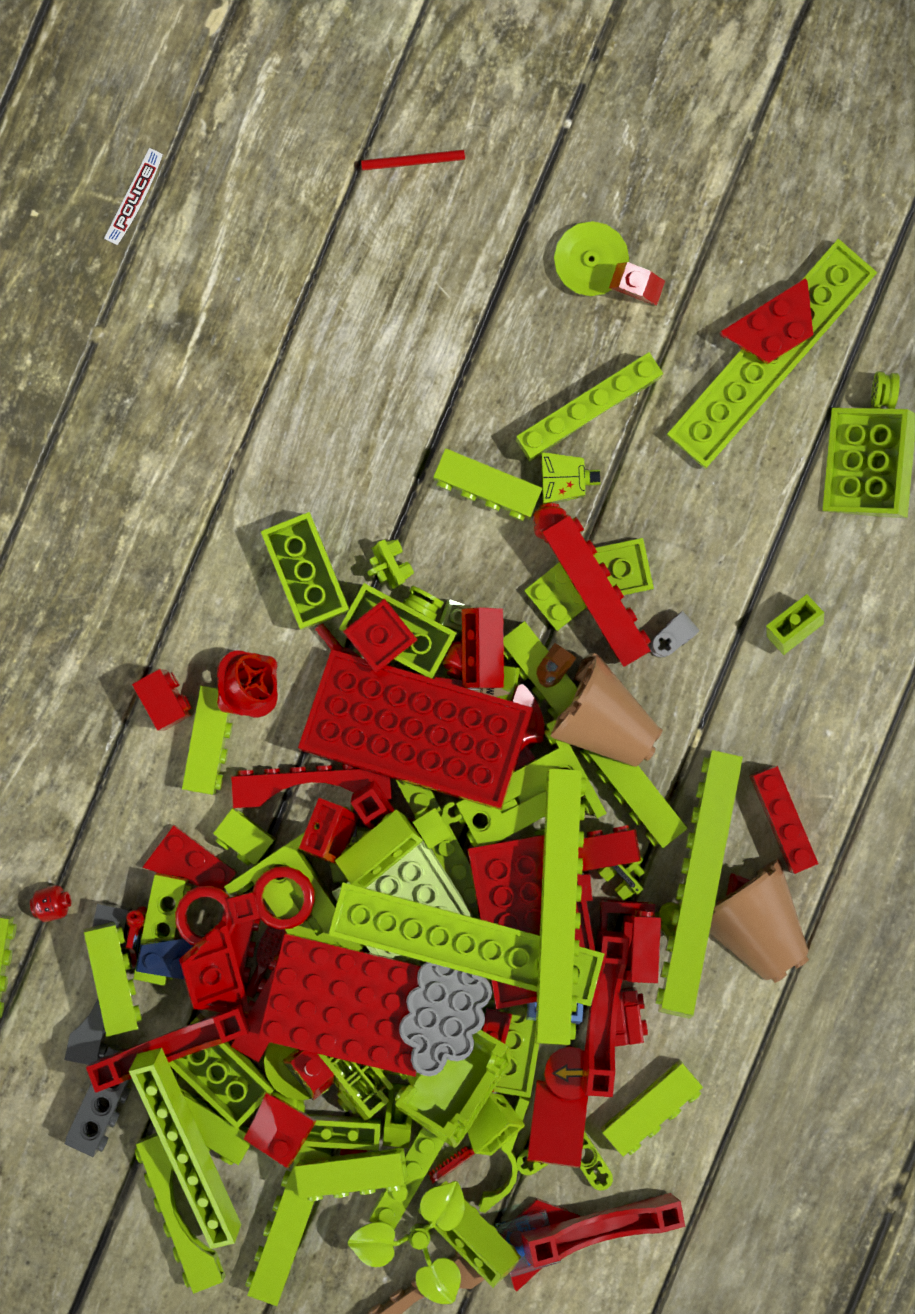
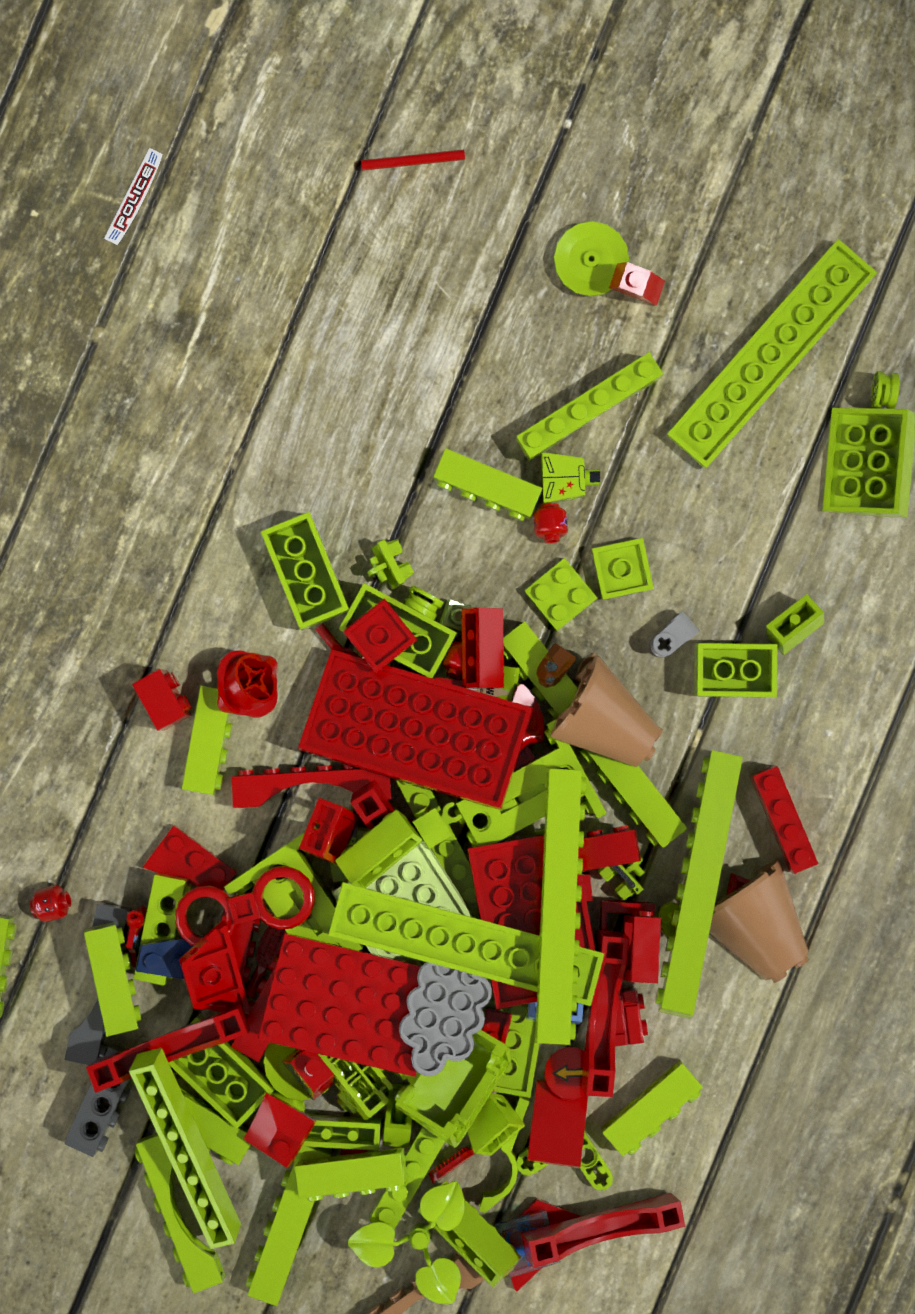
lime brick [213,808,276,866] -> none
red brick [541,514,651,667] -> none
red wing [719,278,813,364] -> none
none -> lime brick [694,643,778,697]

